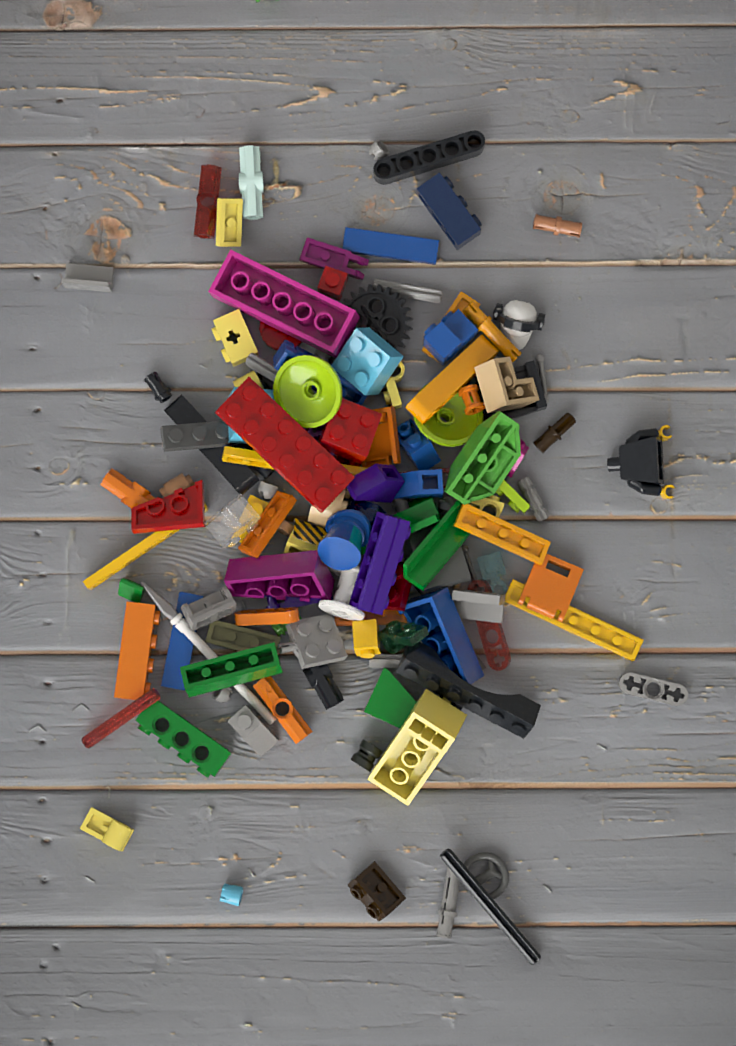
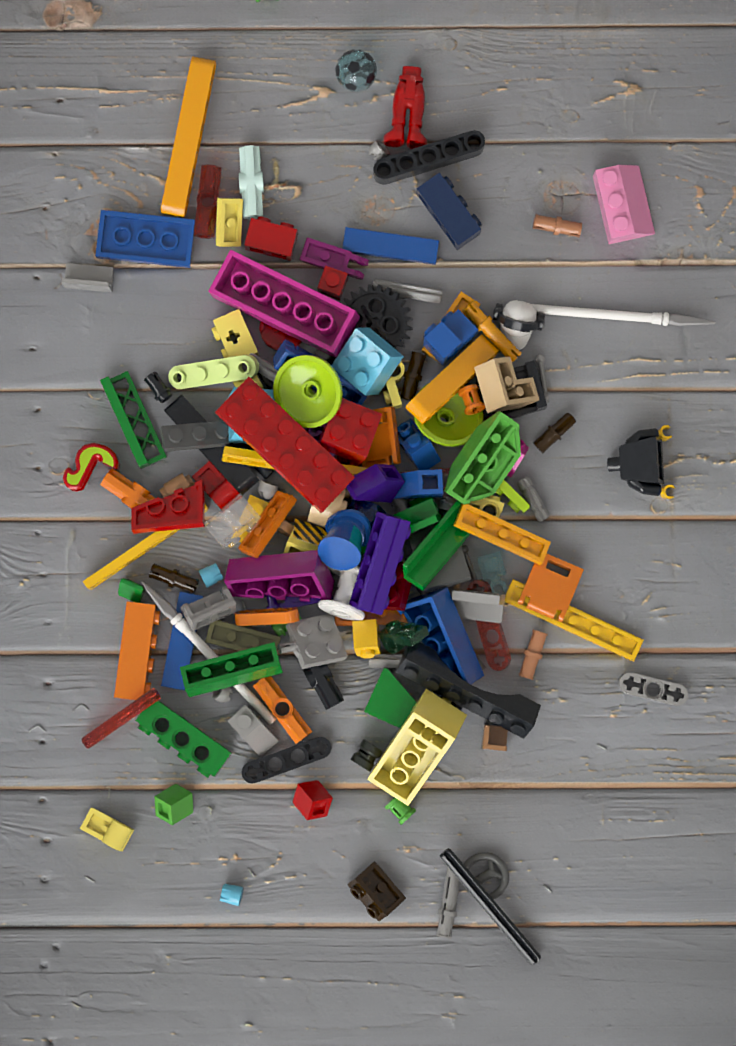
none -> red animal [63,443,121,492]
none -> blue plate [95,210,196,268]
none -> green fence [100,371,167,469]
none -> dark brown pin [149,563,199,594]
none -> bright green panel [154,784,193,825]
none -> light orange beam [161,56,216,218]
none -> yellowish green plate [168,354,259,389]
none -> red plate [192,461,242,513]
none -> medium azure hose [198,563,223,588]
none -> black beam [241,737,332,784]
none -> red brick [244,216,298,261]
none -> red panel [293,780,333,820]
none -> clear light blue piece [335,49,377,92]
none -> red piece [383,66,427,149]
none -> bright green bush [384,797,416,825]
none -> dark brown pin [400,351,427,401]
none -> medium nougat panel [481,724,508,751]
none -> nougat pin [518,629,548,680]
none -> white piece [531,304,716,326]
none -> bright pink slope [593,165,655,244]

